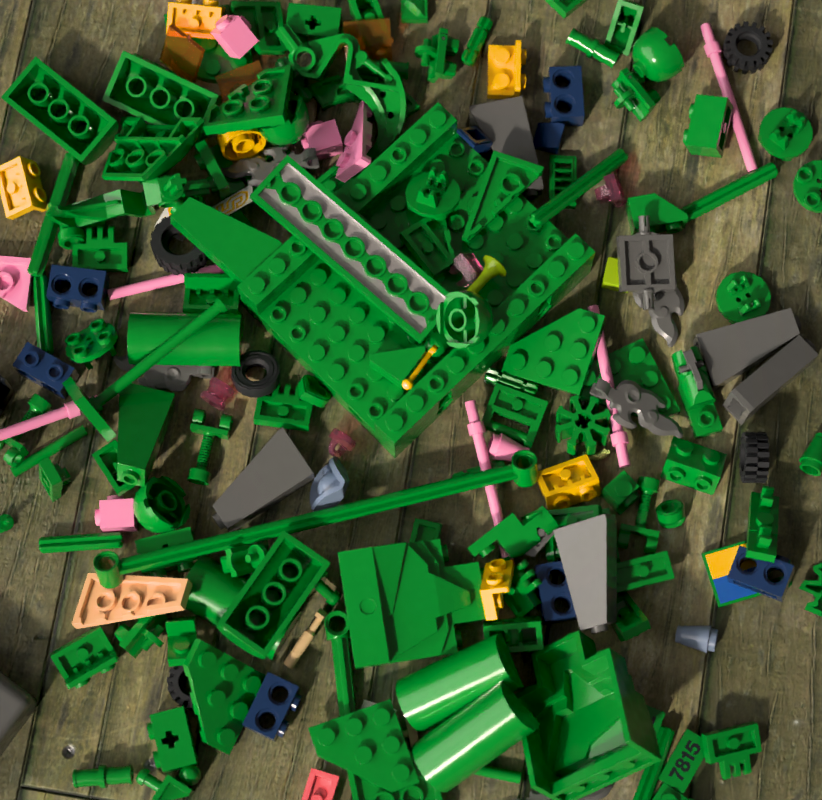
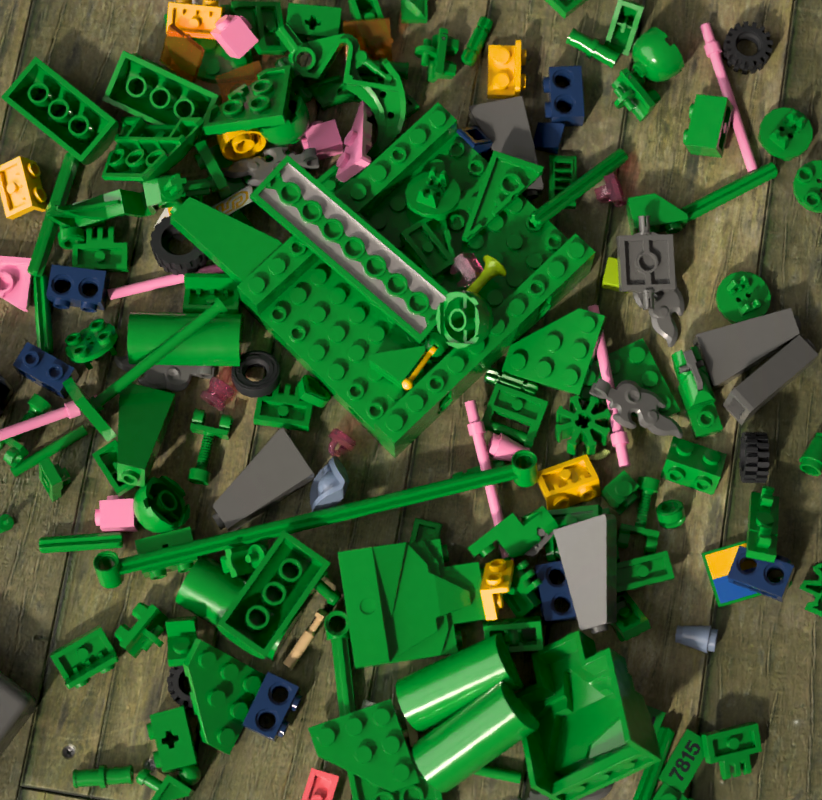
light nougat wing [72,573,193,629] -> none

